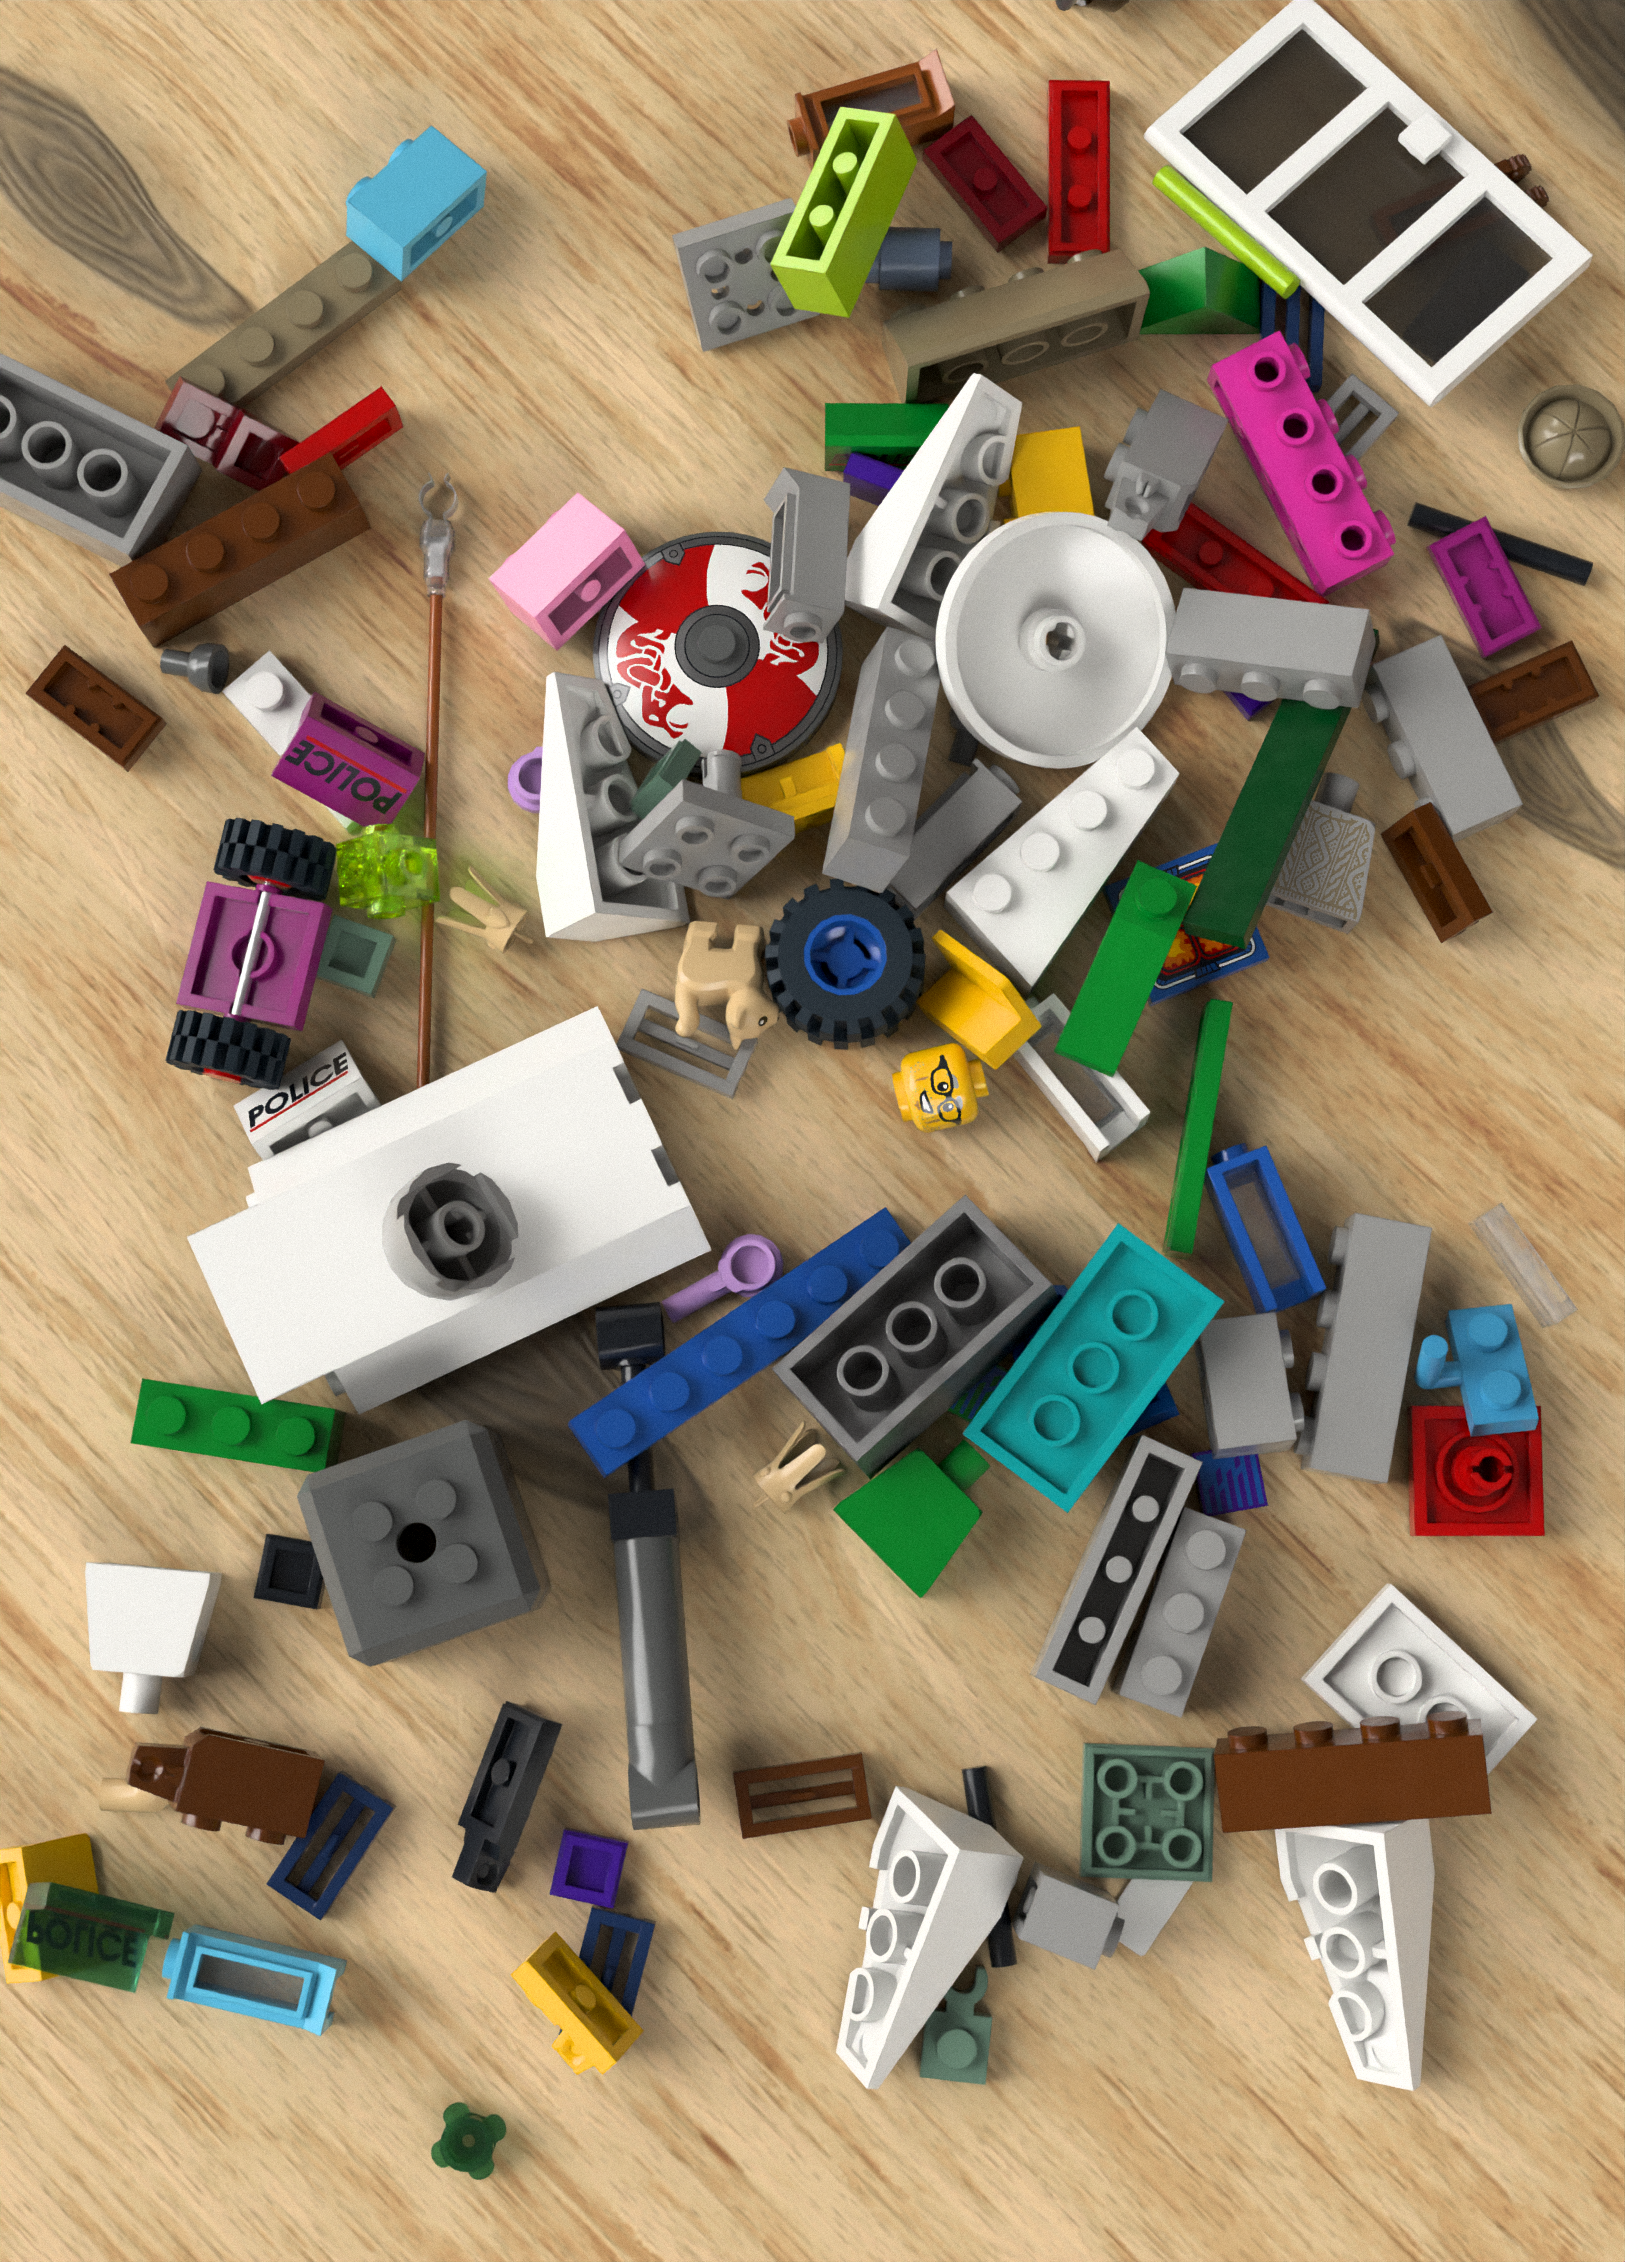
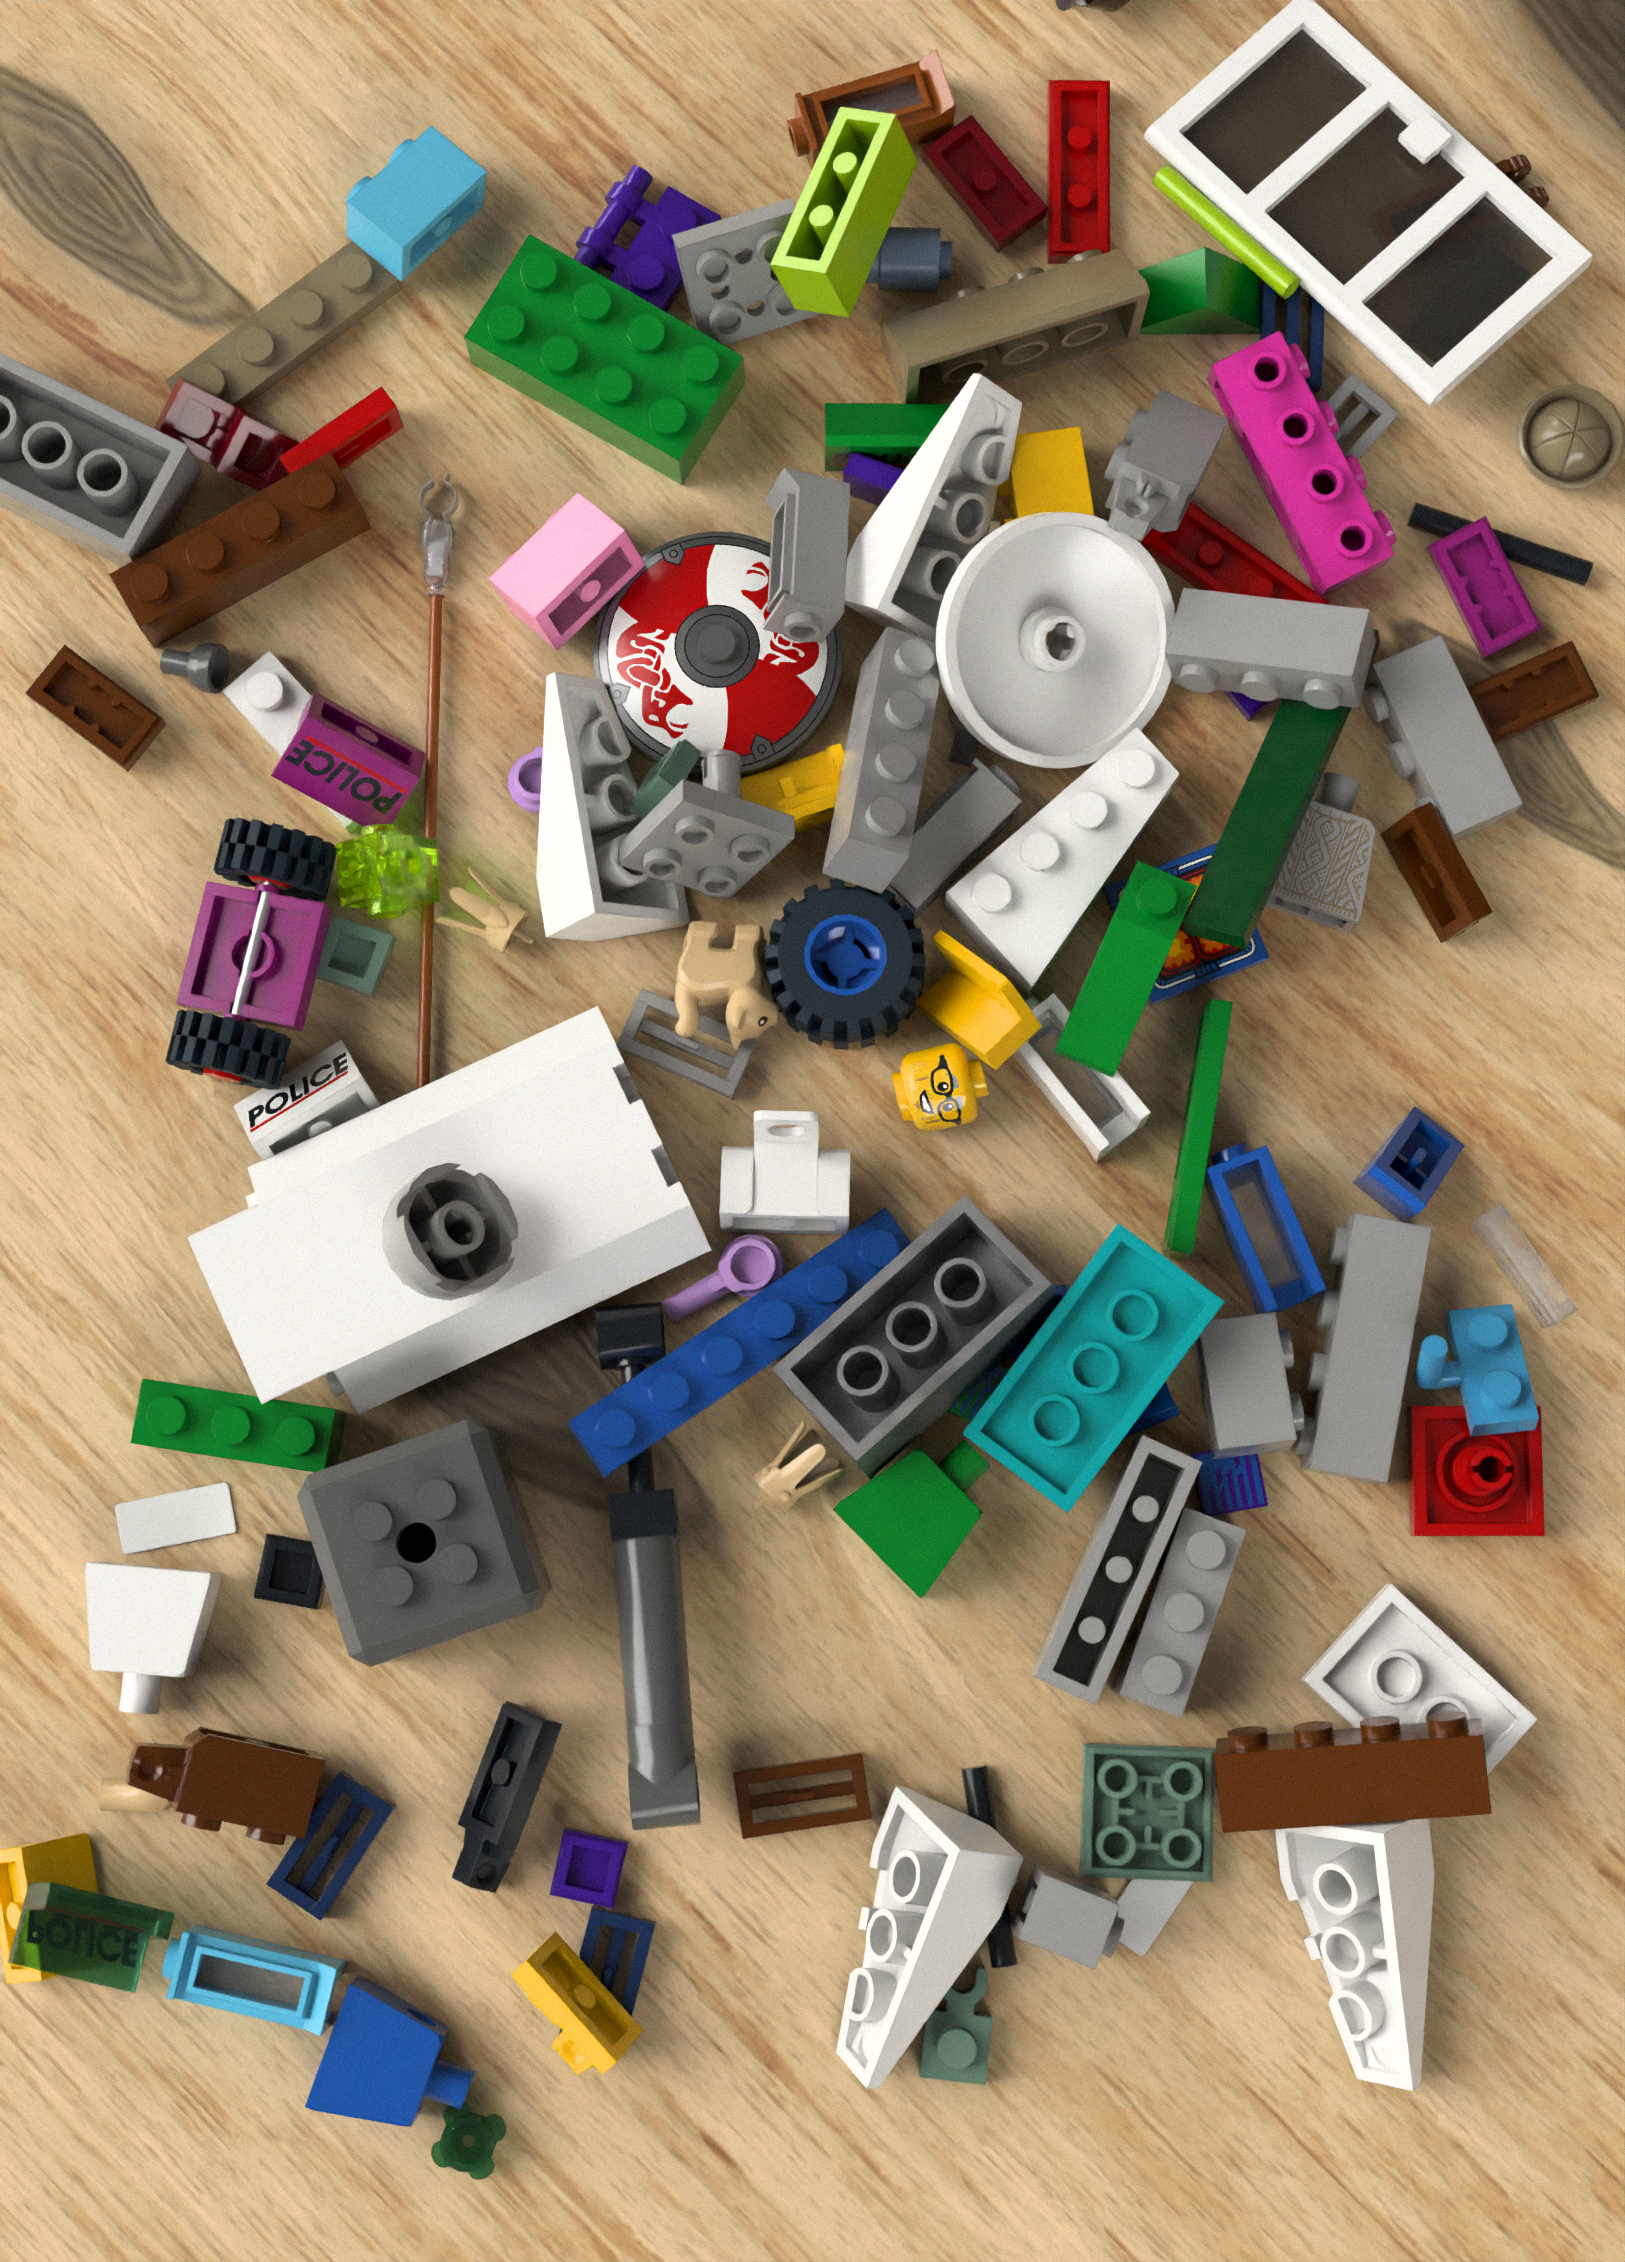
none -> white sticker [115,1482,236,1554]
none -> blue torso [305,1976,475,2127]
none -> green brick [464,234,745,485]
none -> dark purple plate [573,165,721,312]
none -> white piece [719,1110,850,1235]
none -> blue slope [1353,1106,1465,1222]

